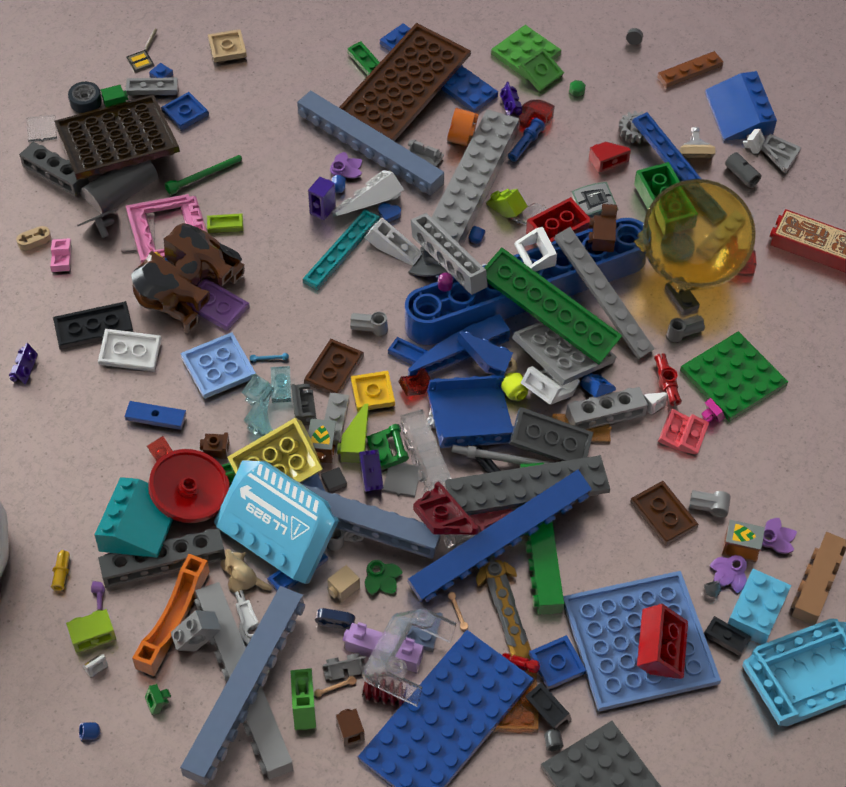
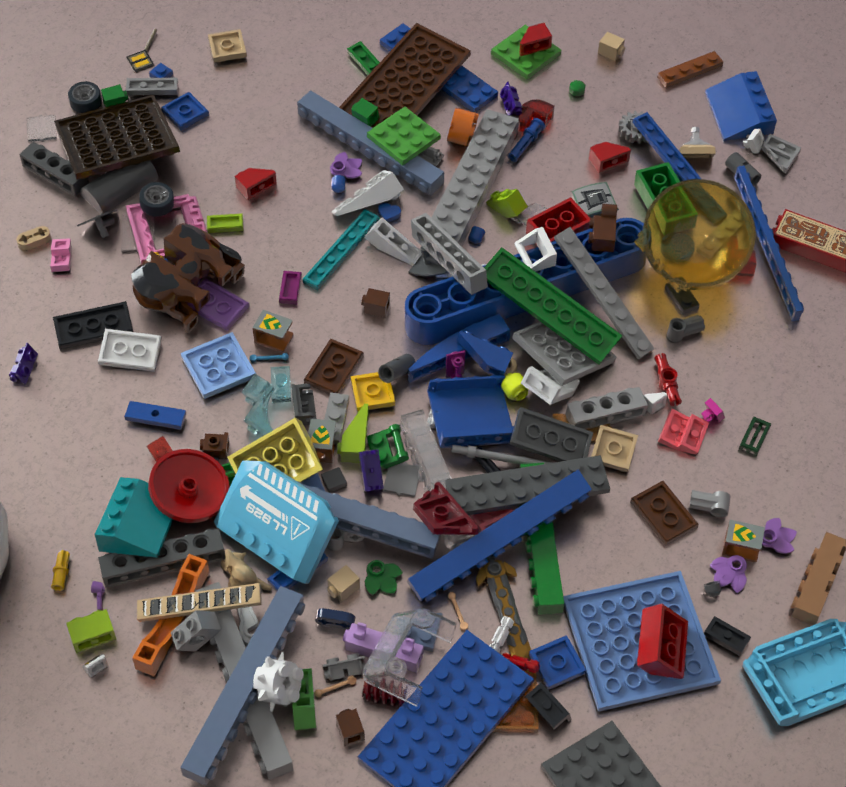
blue piece [79,722,101,740] -> none
green tile [145,684,171,715] -> none
green piece [164,155,242,196] -> none
dark purple brick [308,176,336,221] -> none
light grey piece [350,311,388,336] -> none
blue tile [388,337,428,365] -> none
clear red bracket [398,368,431,396] -> none
magenta piece [438,272,453,291] -> none
bright green tile [518,48,564,92] -> none
dark grey piece [544,729,564,751] -> none
blue slope [580,373,616,397] -> none
dark grey tile [626,28,643,45] -> none
green plate [680,331,788,422] -> none
medium azure brick [728,569,791,645] -> none
none -> tile [137,583,262,622]
none -> black wheel [139,182,174,216]
none -> red slope [235,168,277,200]
none -> piece [253,310,294,352]
none -> white brick [253,652,304,712]
none -> magenta tile [279,271,302,305]
none -> green brick [351,98,379,127]
none -> reddish brown brick [361,288,390,318]
none -> bright green plate [367,106,441,166]
none -> dark grey pin [378,354,416,383]
none -> magenta hinge [446,350,465,378]
none -> white axle [489,616,514,653]
none -> red slope [519,23,552,56]
none -> tan plate [591,425,638,472]
none -> tan brick [598,32,625,61]
none -> blue plate [734,166,804,322]
none -> dark green tile [739,416,771,456]

